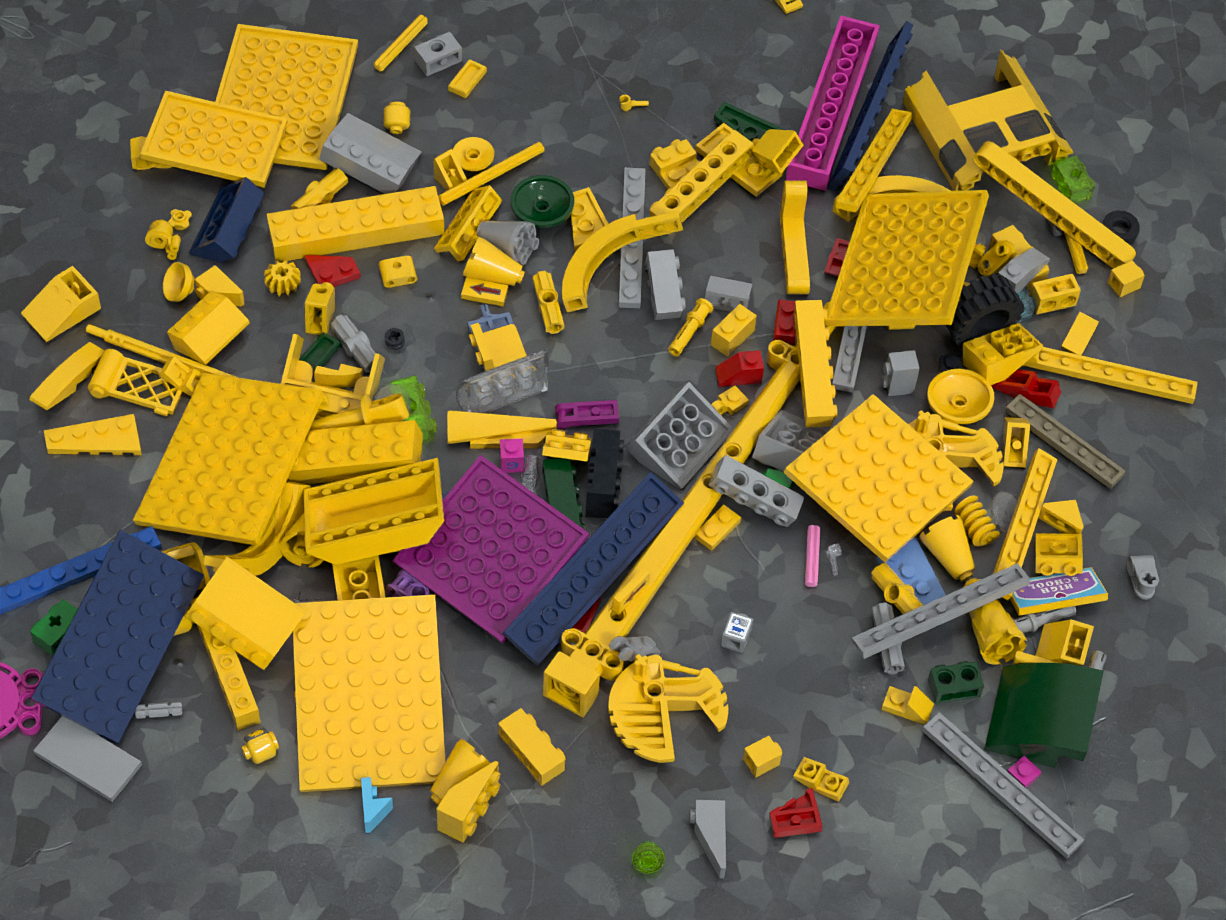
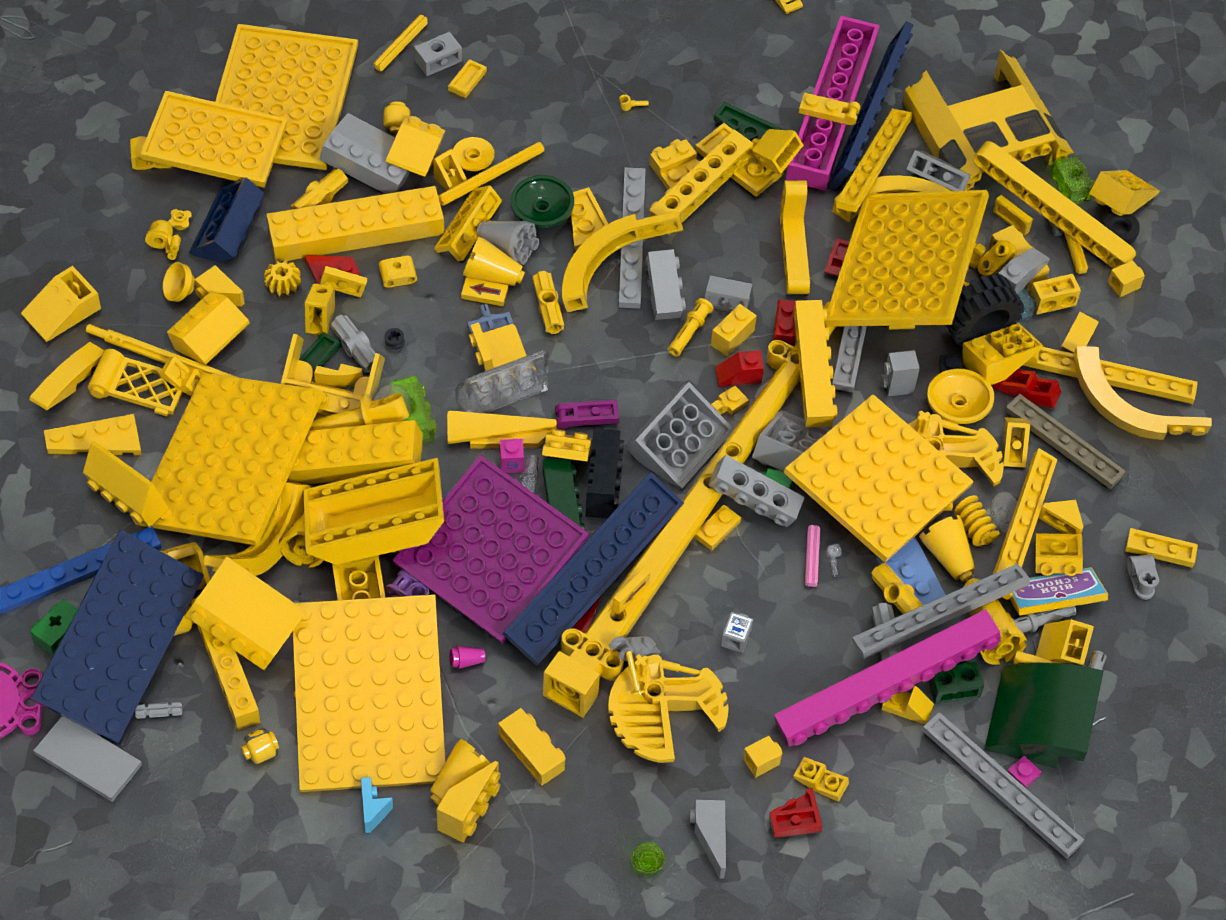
none -> yellow slope [83,441,169,528]
none -> yellow plate [320,266,367,298]
none -> yellow slope [385,115,446,177]
none -> dark pink cone [449,646,485,669]
none -> yellow pin [626,651,645,695]
none -> dark pink brick [774,609,1001,747]
none -> yellow plate [799,93,860,125]
none -> light grey slope [907,150,971,191]
none -> yellow tile [993,195,1033,236]
none -> yellow arch [1074,346,1212,440]
none -> yellow slope [1089,170,1160,216]
none -> yellow plate [1125,528,1198,568]

